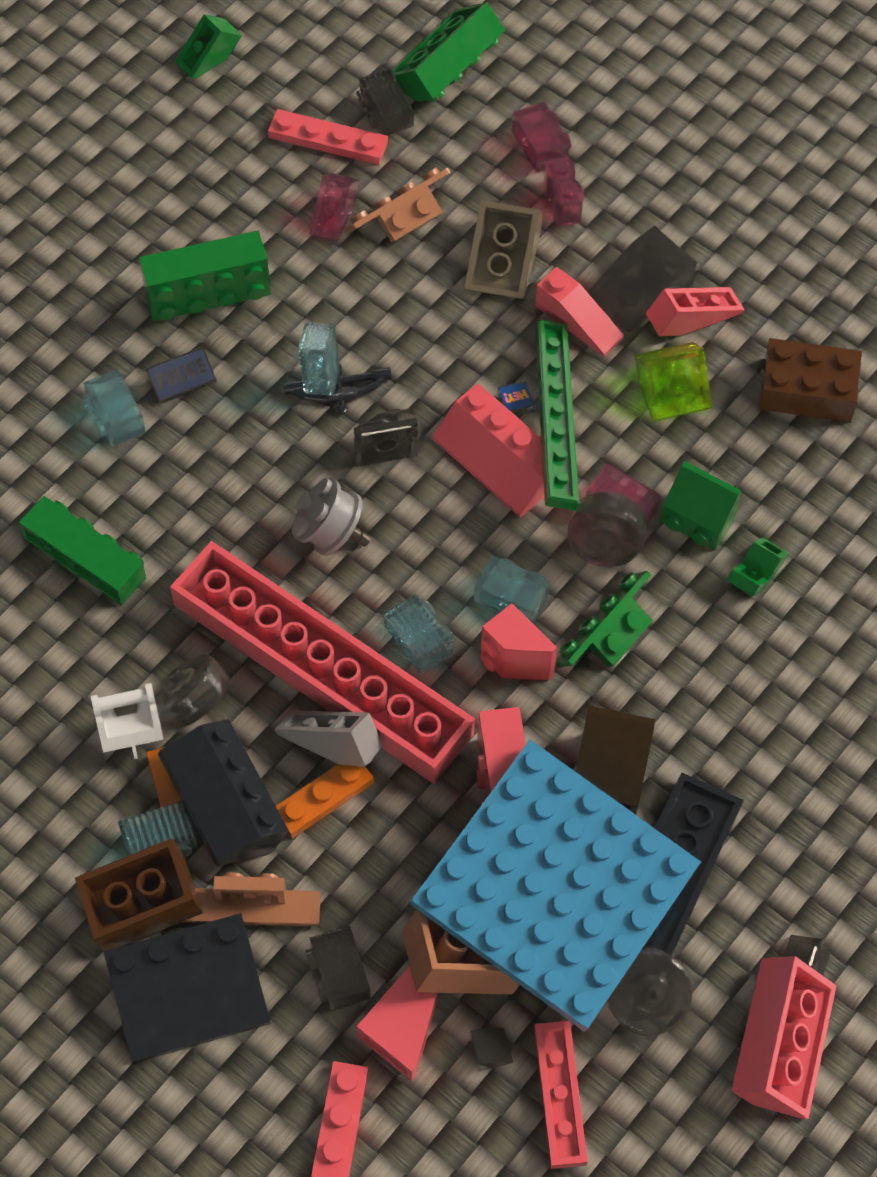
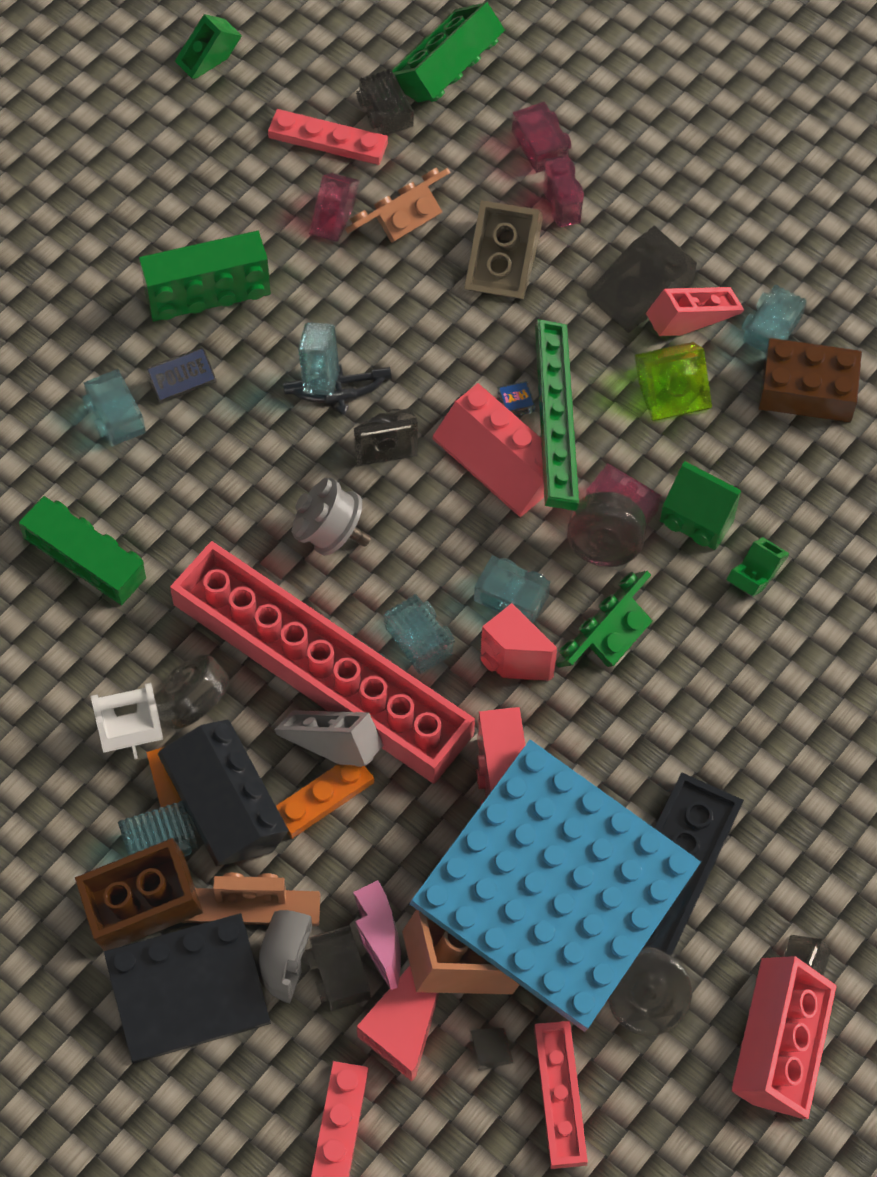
coral slope [535,267,624,357] -> none
dark brown slope [575,706,656,815] -> none
none -> light grey brick [258,910,312,1004]
none -> bright pink slope [353,880,401,990]
none -> clear light blue brick [742,285,807,353]

